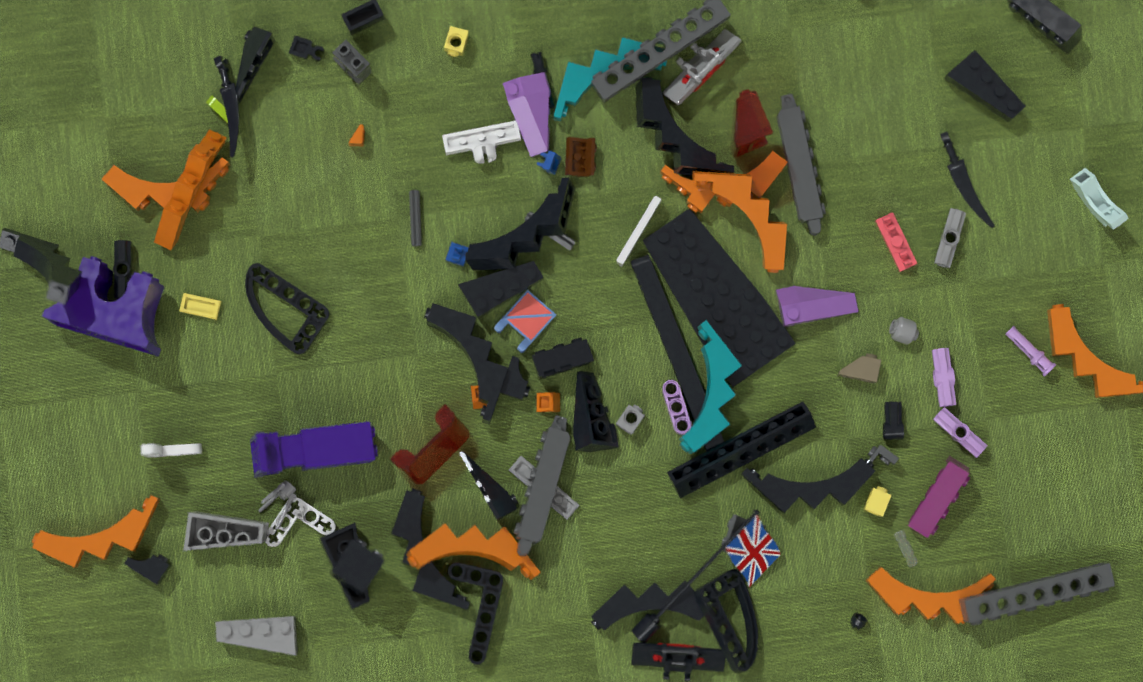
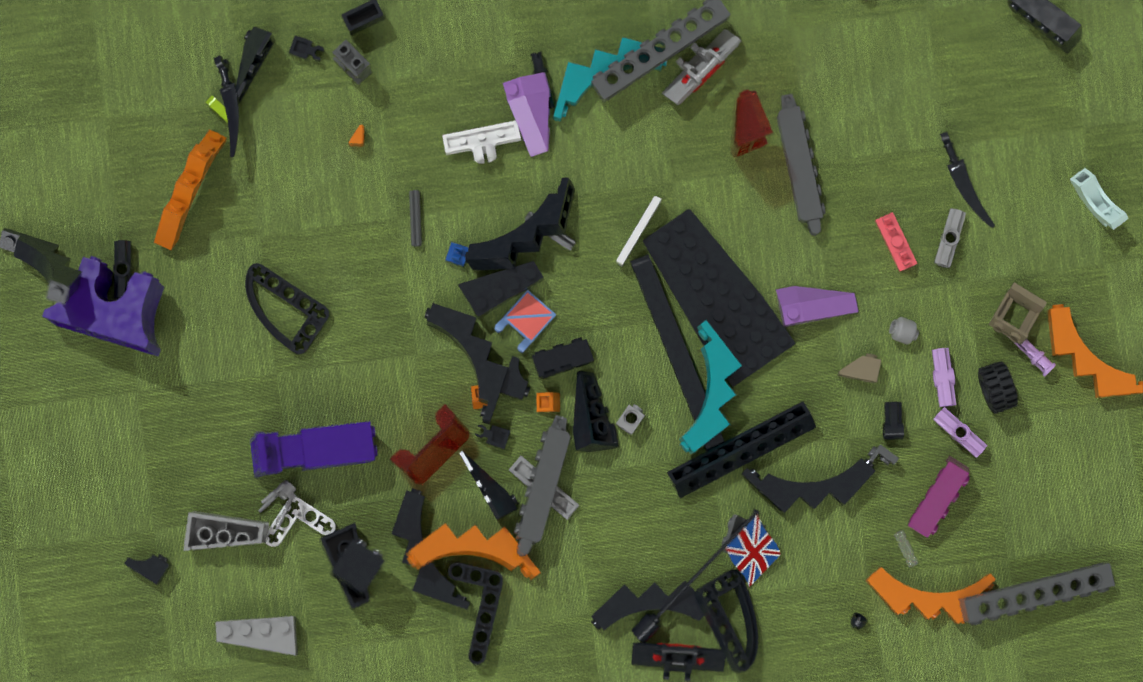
orange arch [32,495,160,568] -> none
orange arch [102,157,230,212] -> none
white beam [141,444,202,457] -> none
light yellow tile [179,293,222,320] -> none
light yellow brick [444,26,469,57] -> none
blue tile [537,151,561,175] -> none
reddish brown bracket [565,137,597,178] -> none
black arch [636,77,735,176] -> none
orange arch [660,151,788,214] -> none
lavender beam [662,380,691,435] -> none
orange arch [692,171,787,273] -> none
light yellow brick [863,486,891,517] -> none
black wedge [944,50,1026,123] -> none
none -> black plate [475,425,511,450]
none -> black tyre [978,361,1018,414]
none -> dark tan panel [988,282,1047,344]

